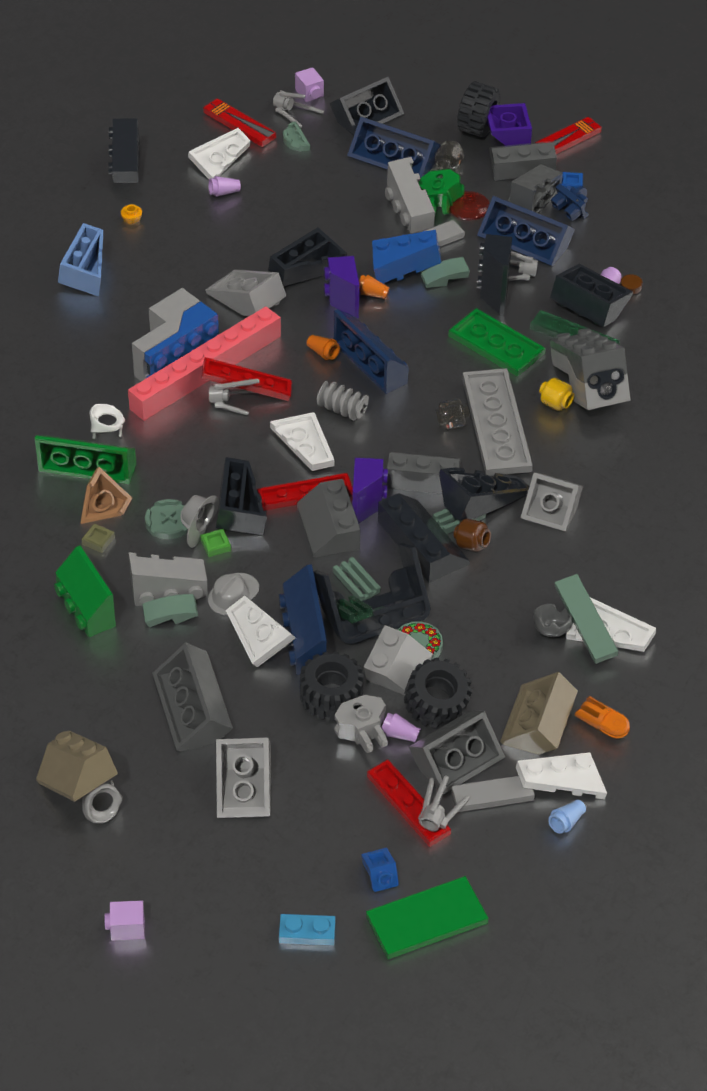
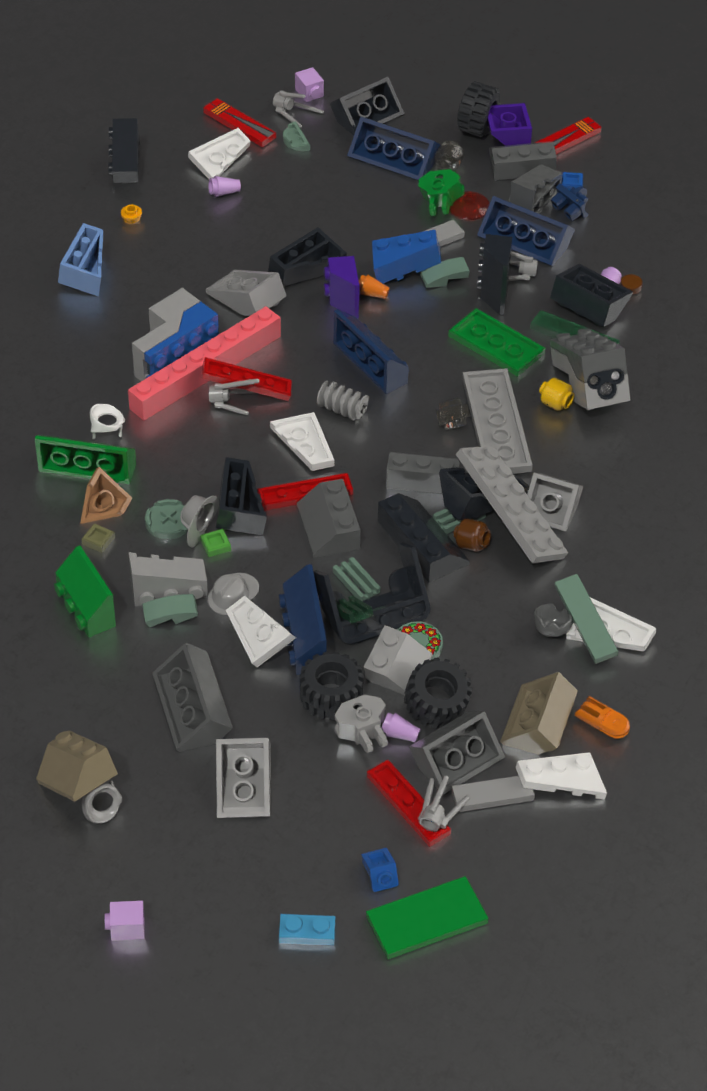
orange cone [307,335,340,360] -> none
dark purple slope [352,458,388,524] -> none
light grey wedge [385,157,435,234] -> none
light blue cone [548,799,586,834] -> none
none -> light grey plate [456,446,568,563]

